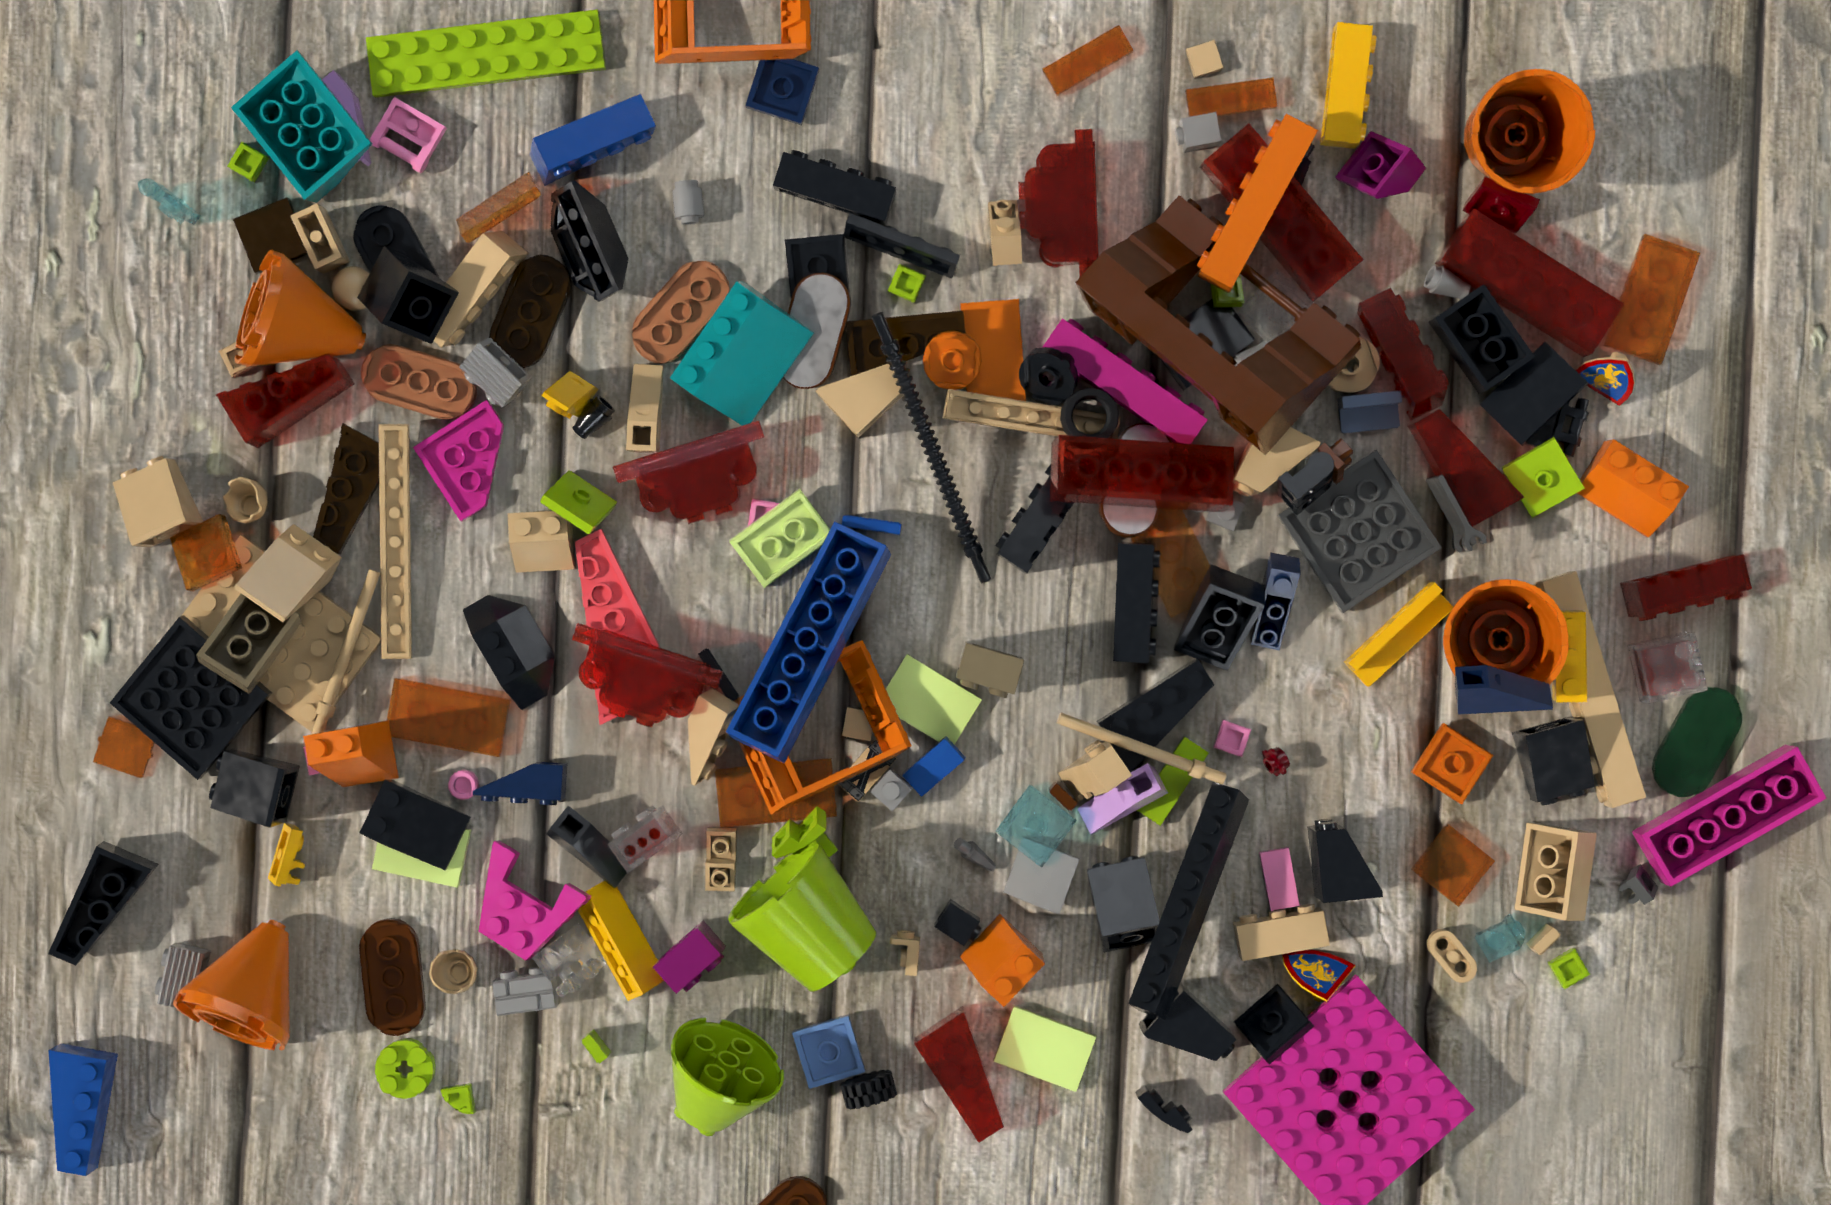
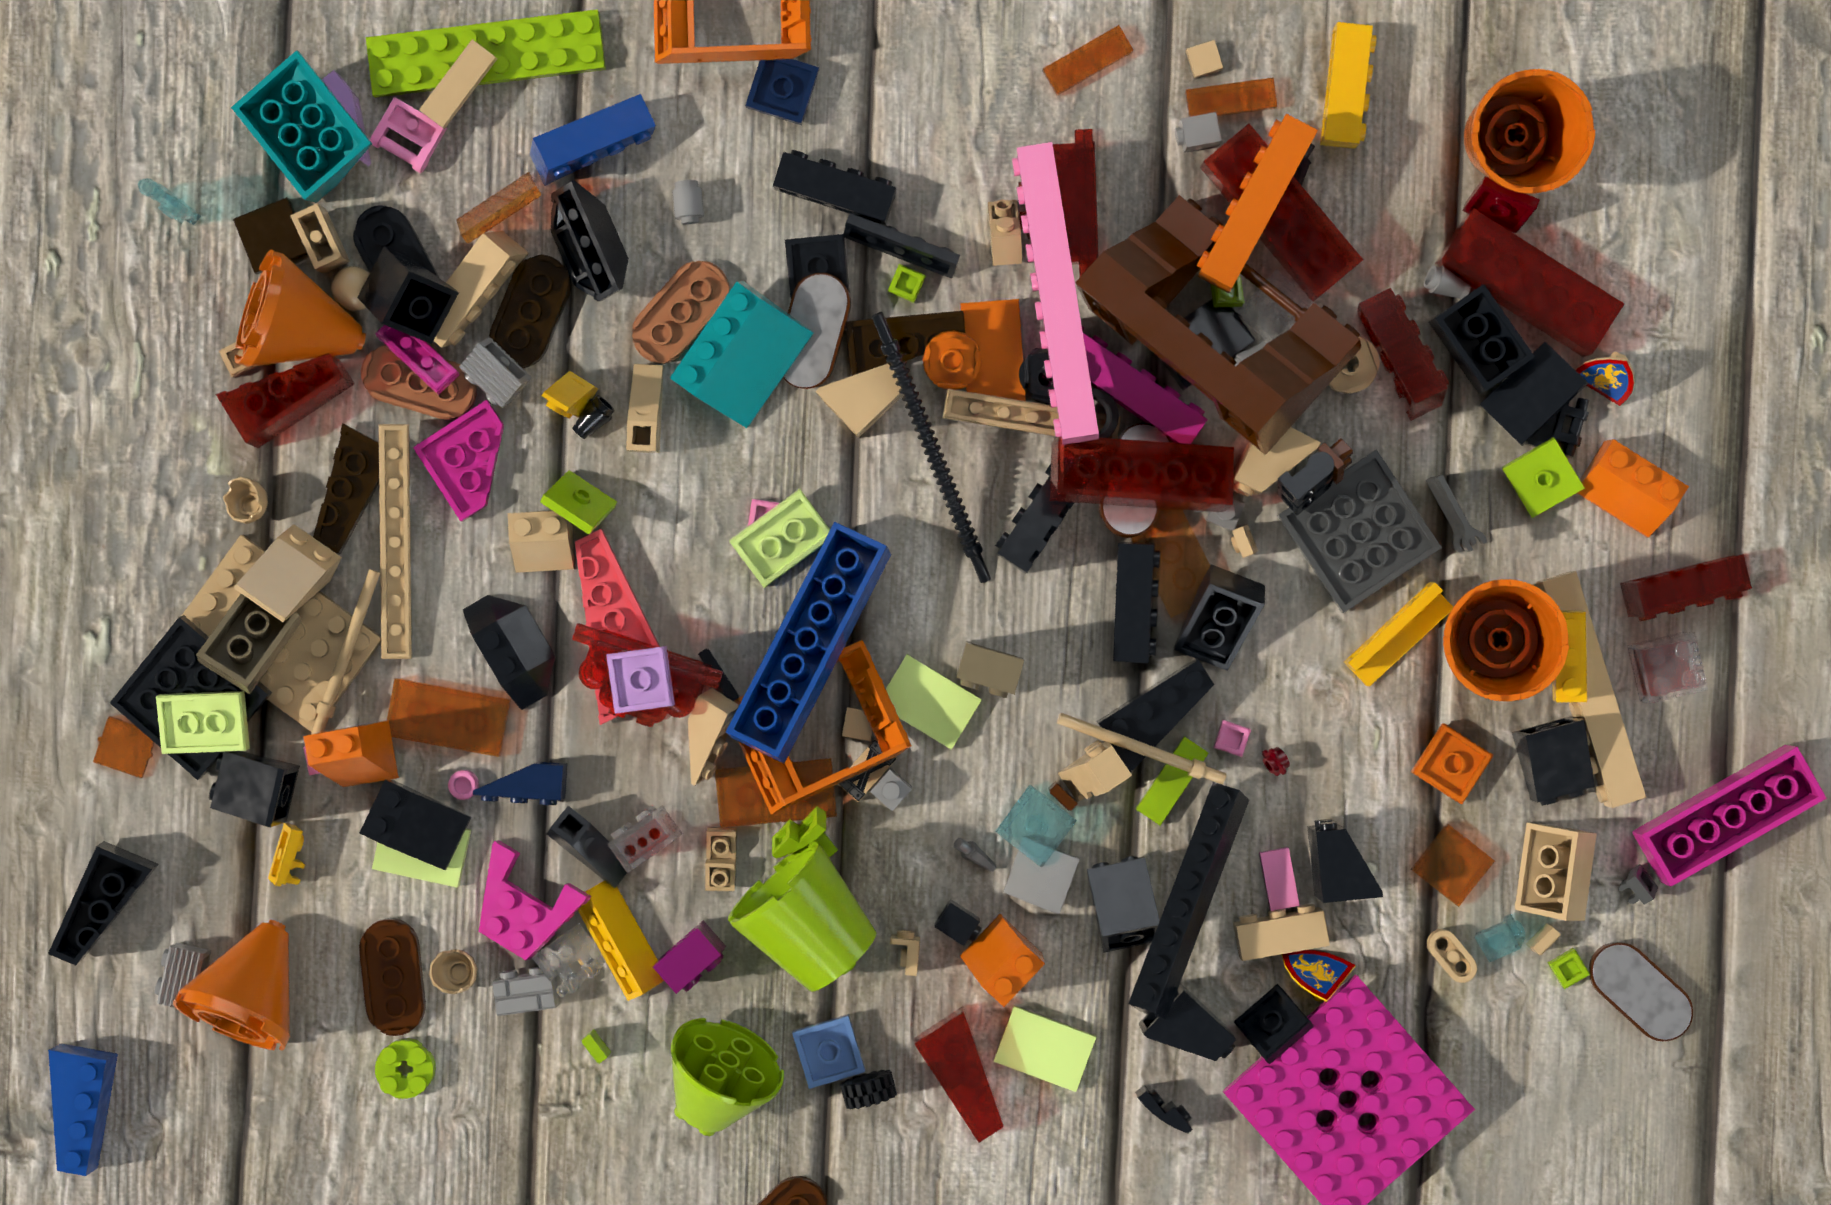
tan slope [113,456,204,547] -> none
clear orange plate [170,514,242,592] -> none
lime tile [227,142,269,183] -> none
lime tile [440,1083,476,1114] -> none
clear red brick [613,421,765,524] -> none
blue tile [842,515,902,535] -> none
blue tile [902,736,966,797] -> none
lavender slope [1078,763,1168,835] -> none
dark blue slope [1251,552,1301,650] -> none
magenta slope [1335,131,1427,199] -> none
sand blue panel [1337,390,1402,434] -> none
clear red wedge [1408,409,1524,527] -> none
dark blue slope [1455,665,1553,715] -> none
clear orange tile [1604,234,1701,365] -> none
clear green tile [1652,687,1742,797] -> none
none -> yellowish green tile [156,691,250,754]
none -> dark pink tile [375,325,459,395]
none -> tan tile [419,39,497,129]
none -> lavender plate [606,646,675,714]
none -> bright pink brick [1012,142,1099,445]
none -> tan plate [1231,524,1258,558]
none -> flat silver tile [1589,942,1693,1041]

